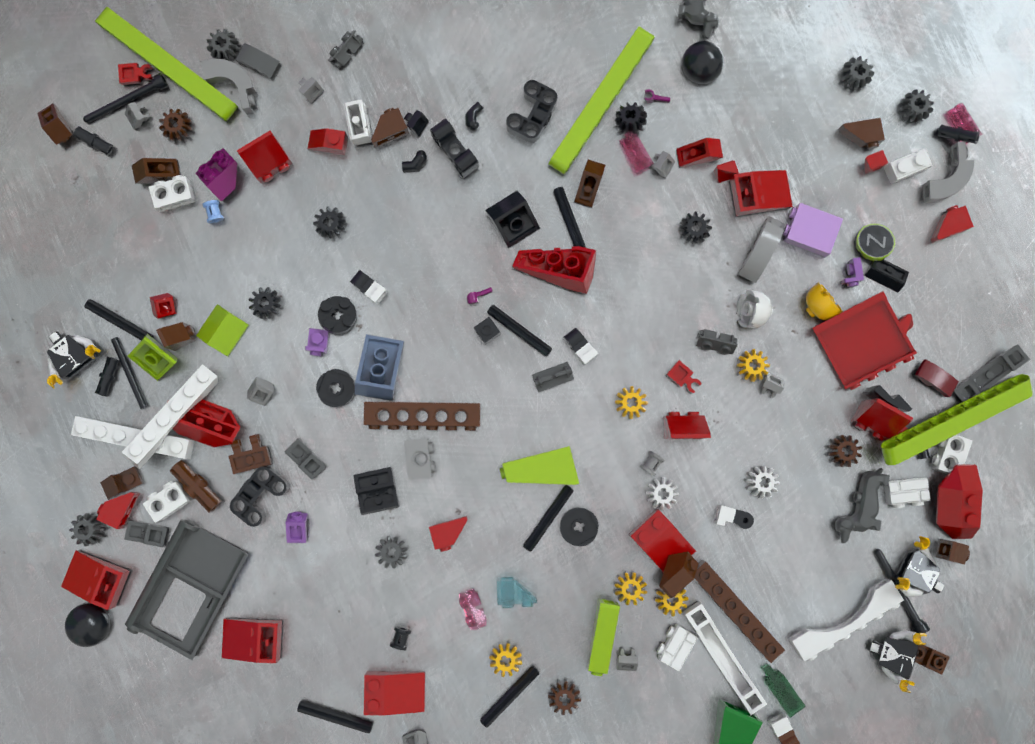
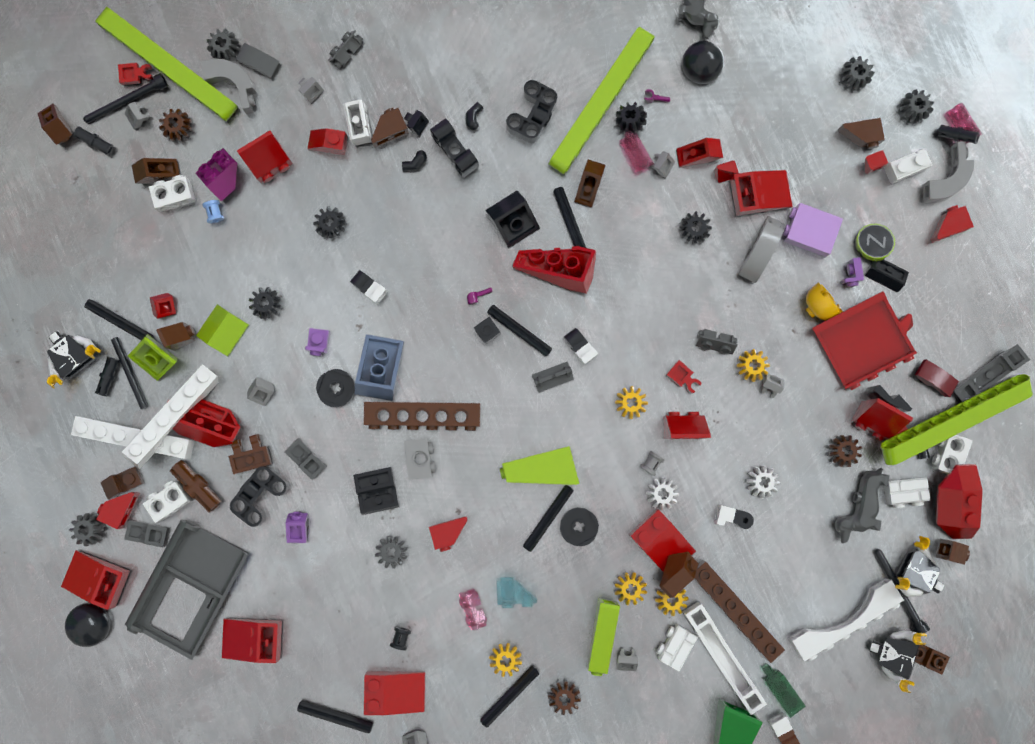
black plate [318,296,356,335] -> none
white cylinder [736,289,773,328] -> none

